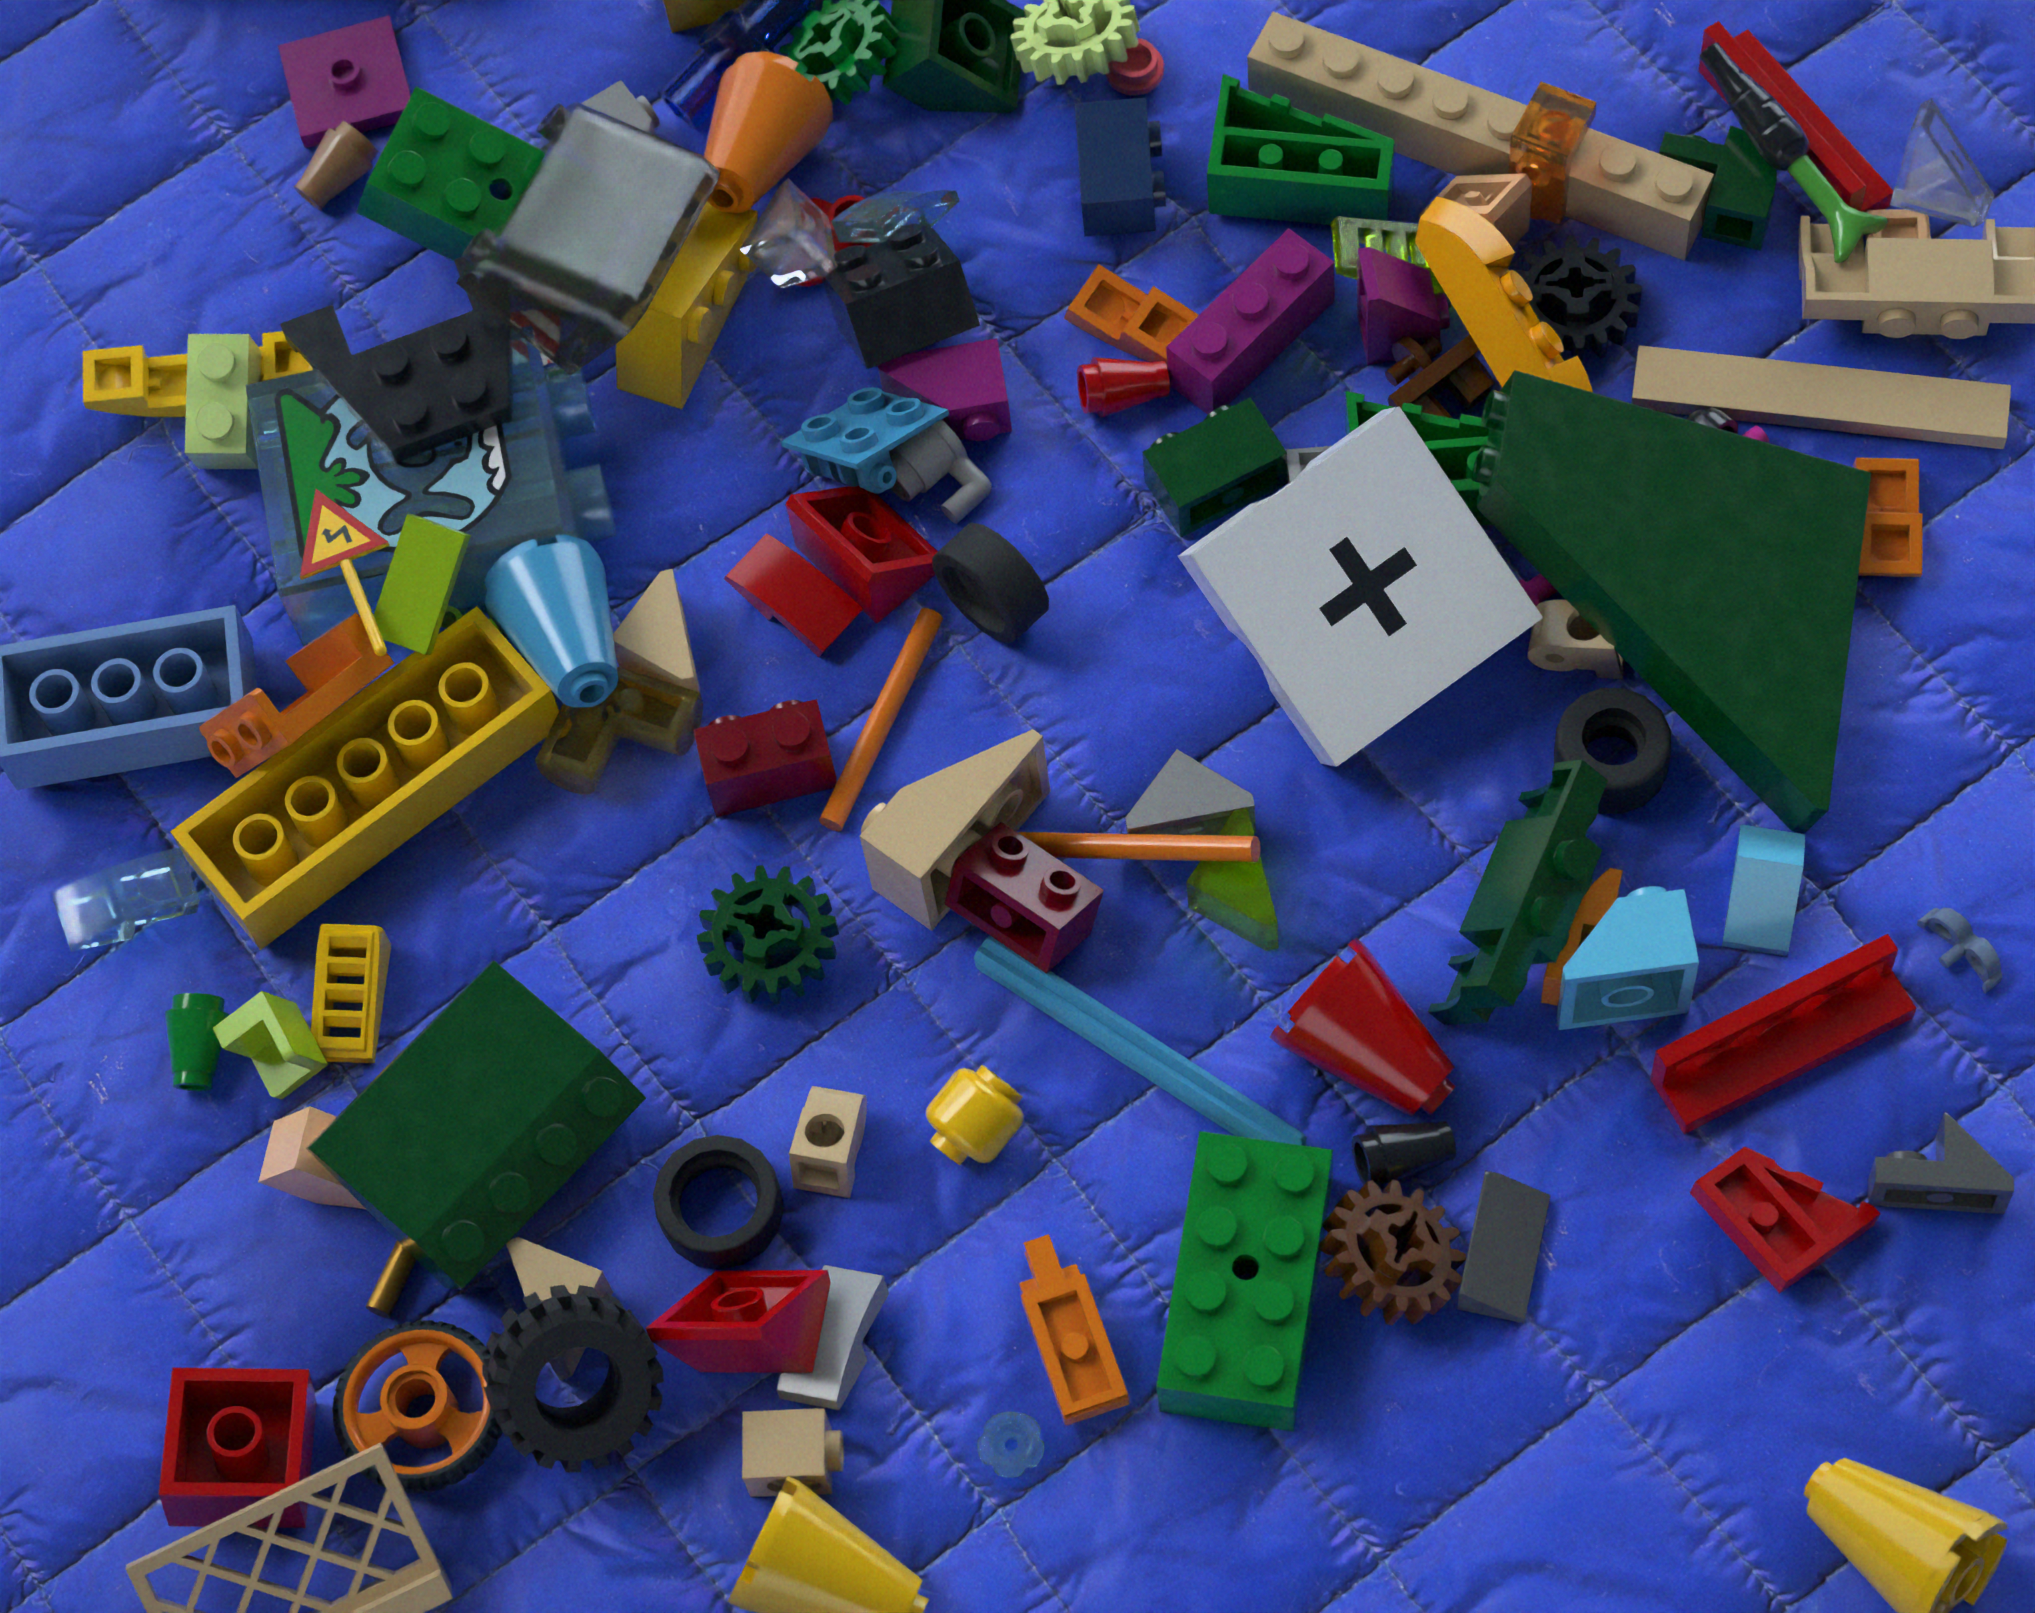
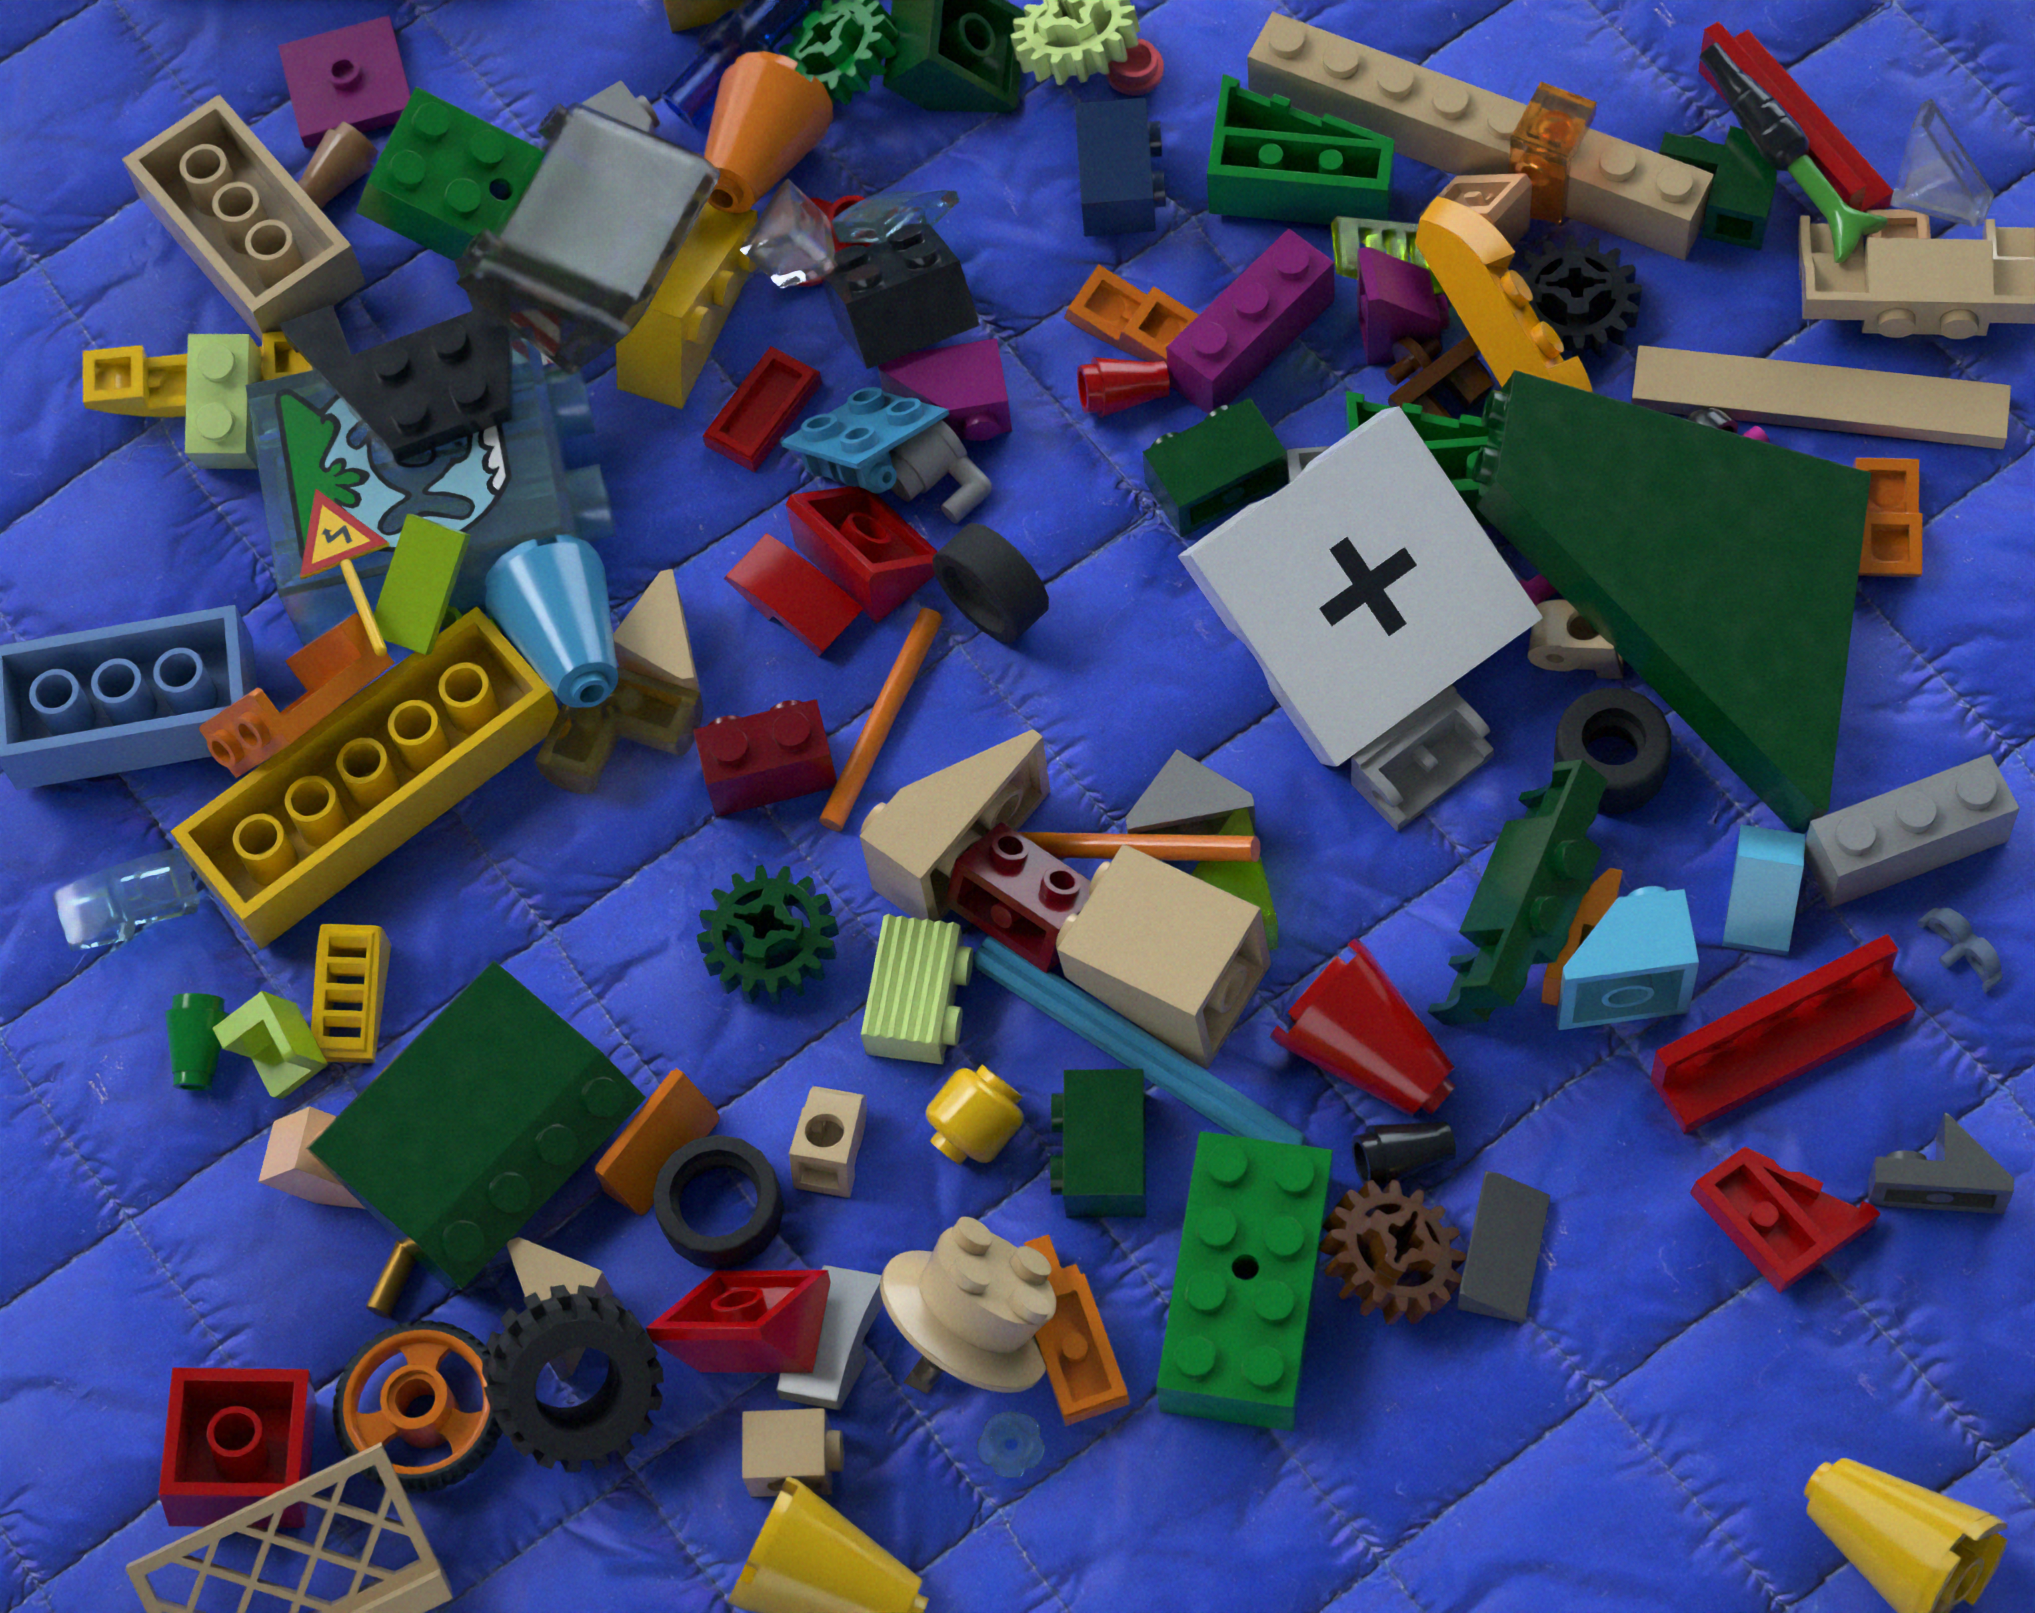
none -> tan brick [122,95,366,341]
none -> orange slope [595,1068,720,1216]
none -> red tile [702,346,822,473]
none -> yellowish green brick [861,914,973,1064]
none -> tan piece [880,1217,1056,1394]
none -> dark green brick [1050,1069,1146,1218]
none -> tan slope [1056,844,1271,1070]
none -> light grey hinge [1351,684,1494,832]
none -> light grey brick [1804,754,2020,908]

